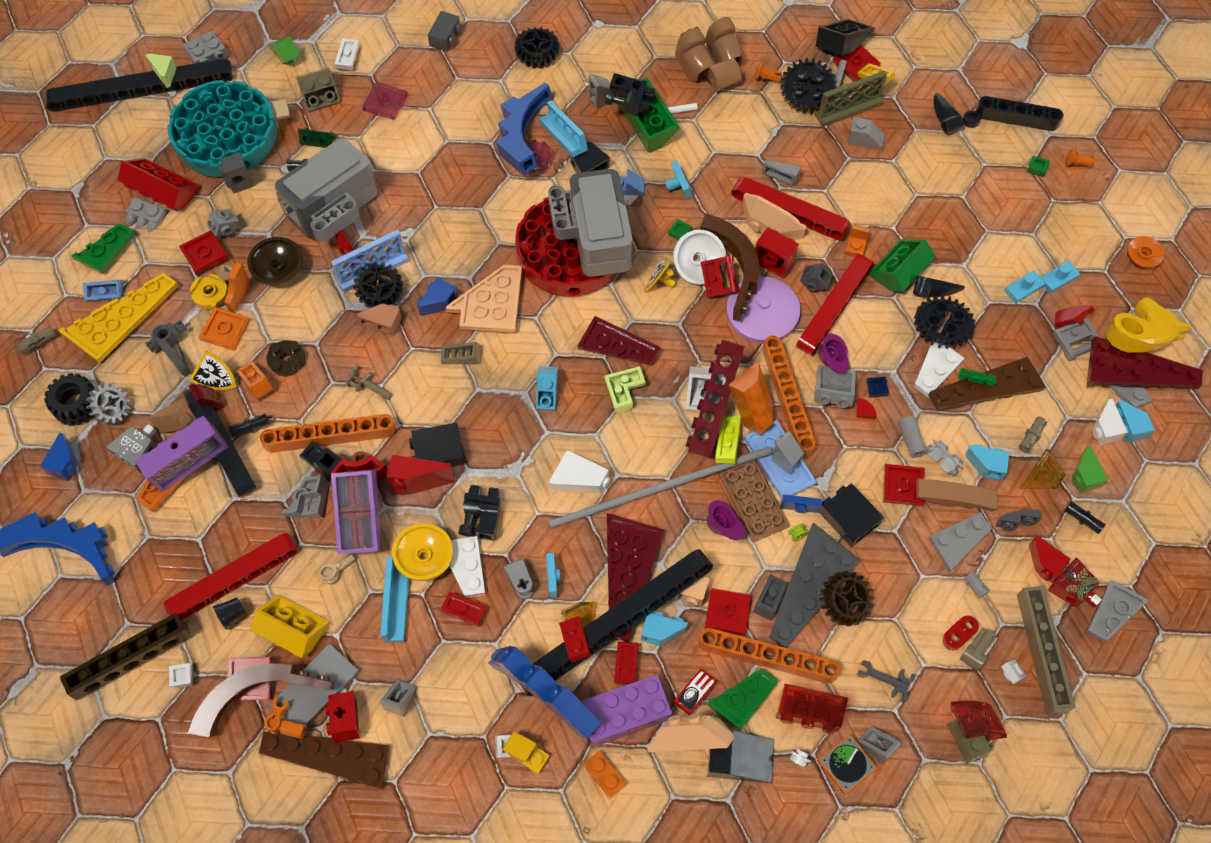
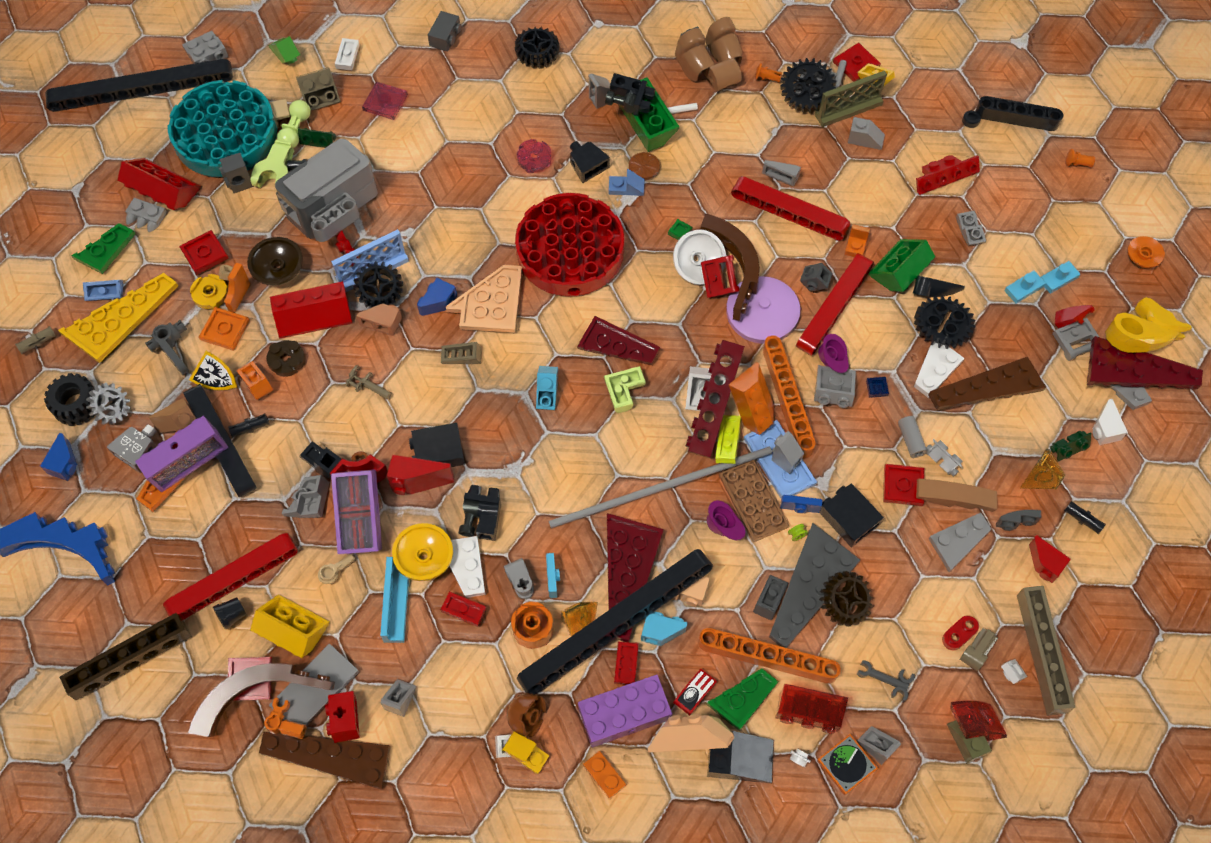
yellowish green slope [146,54,177,88] -> none
white plate [169,663,193,689] -> none
dark red slope [188,384,225,410] -> none
light grey brick [207,208,239,237] -> none
orange beam [260,414,396,453] -> none
blue arch [488,645,601,739] -> none
blue arch [496,83,552,175] -> none
medium azure fence [539,101,588,157] -> none
light grey piece [548,169,632,277] -> none
white slope [549,450,610,493] -> none
red plate [559,616,591,662] -> none
shield [644,257,676,293] -> none
medium azure tile [665,160,693,199] -> none
red plate [704,588,751,636] -> none
light nougat wedge [742,193,807,240] -> none
red brick [755,227,799,279] -> none
black slope [816,19,875,57] -> none
red tile [856,398,876,419] -> none
black piece [934,93,964,135] -> none
green axle [958,368,996,386] -> none
light grey pin [964,572,990,598] -> none
medium azure slope [965,444,1009,481] -> none
dark tan pin [1019,416,1047,453] -> none
green tile [1027,156,1050,177] -> none
torso [1047,557,1102,608] -> none
bright green slope [1072,445,1108,493] -> none
light grey wing [1085,580,1149,643] -> none
medium azure slope [1116,400,1155,443] -> none
none -> yellowish green piece [250,100,311,188]
none -> red slope [270,281,353,339]
none -> dark orange cylinder [506,693,546,738]
none -> orange brick [511,602,553,649]
none -> dark orange wheel [629,152,660,180]
none -> red bracket [916,155,980,195]
none -> light grey slope [956,211,986,246]
none -> dark green hinge [1050,431,1092,462]

